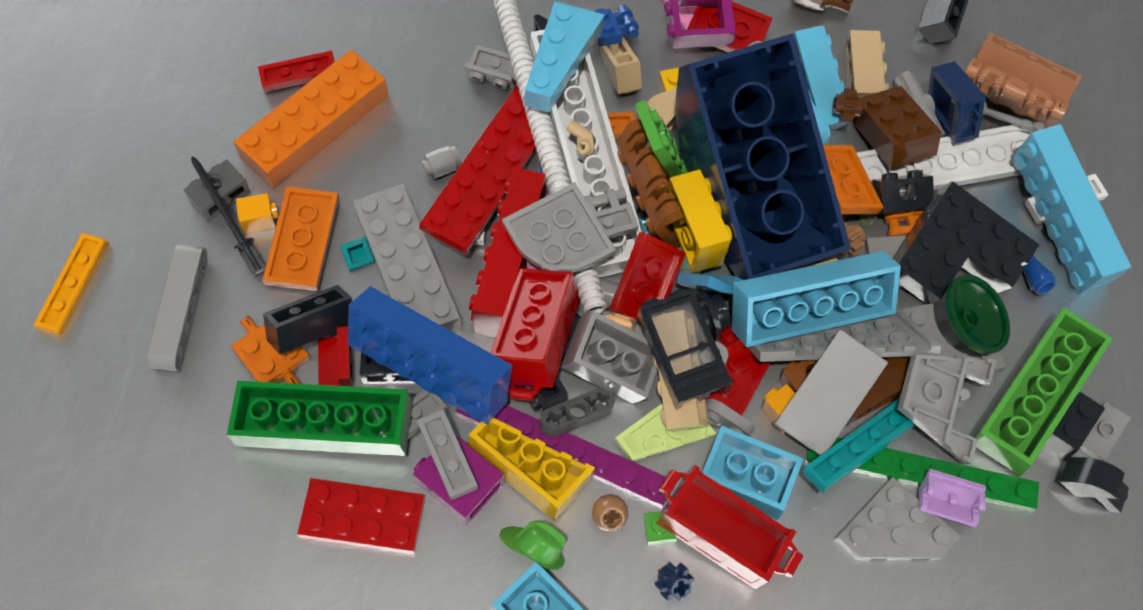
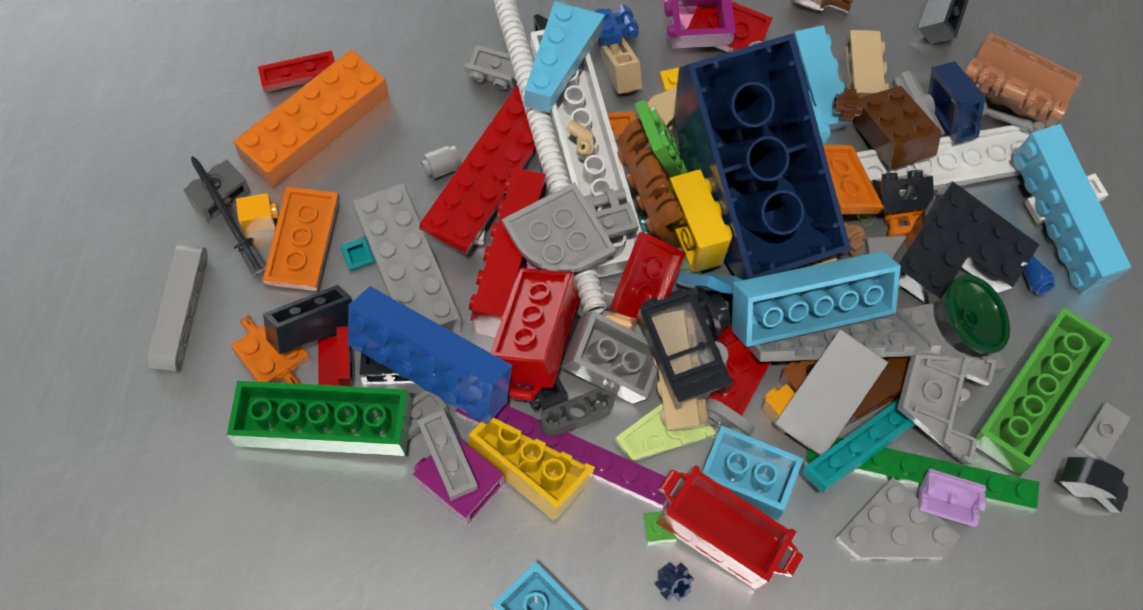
light orange tile [33,233,109,337] -> none
red plate [297,478,426,554] -> none
bright green piece [499,521,566,570] -> none
medium nougat piece [592,494,628,532] -> none
black brick [1044,392,1105,462] -> none

